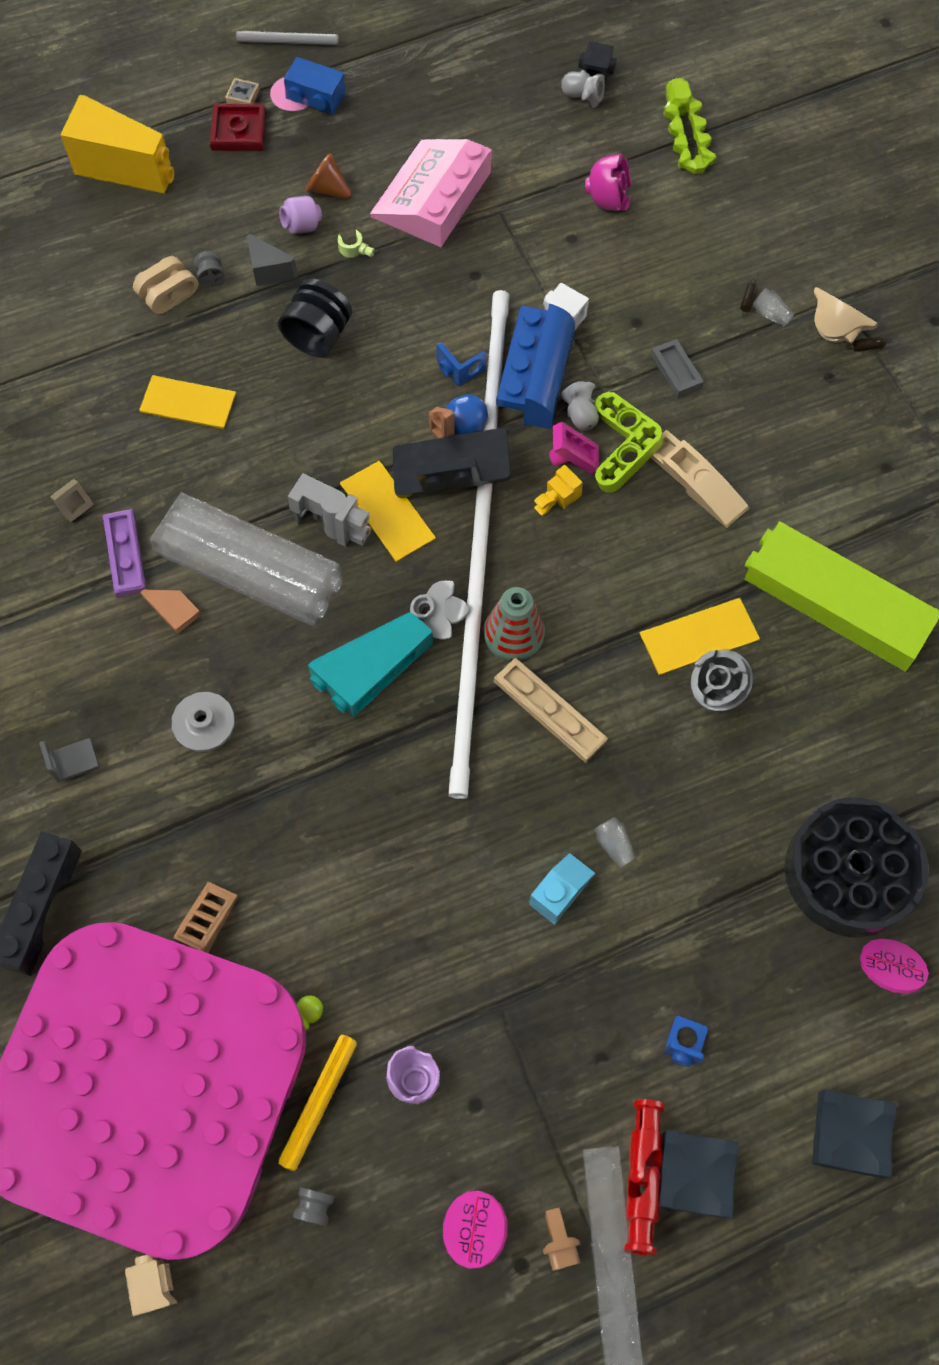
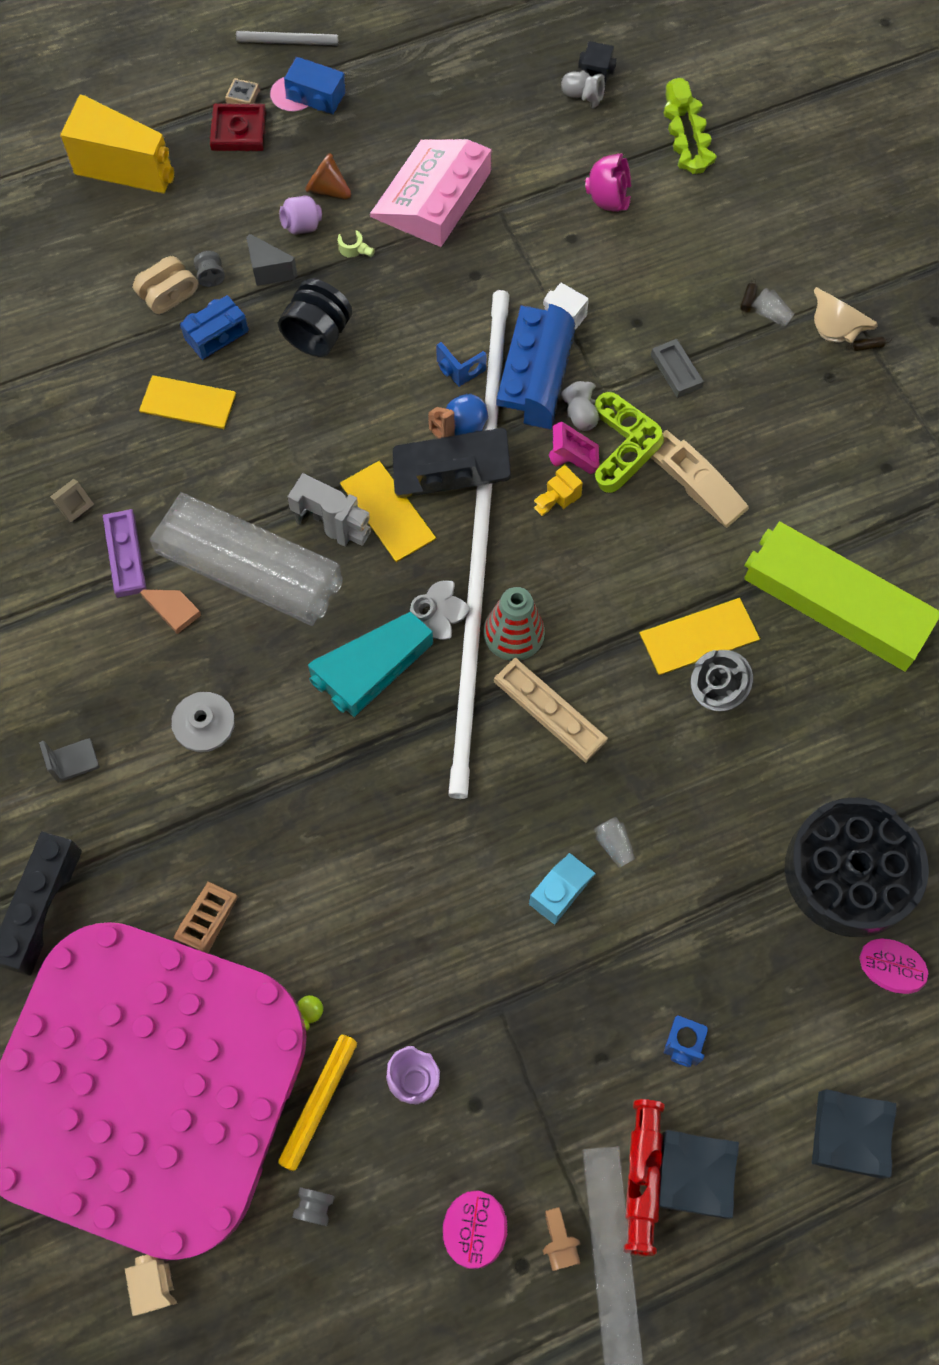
none -> blue brick [180,295,249,360]

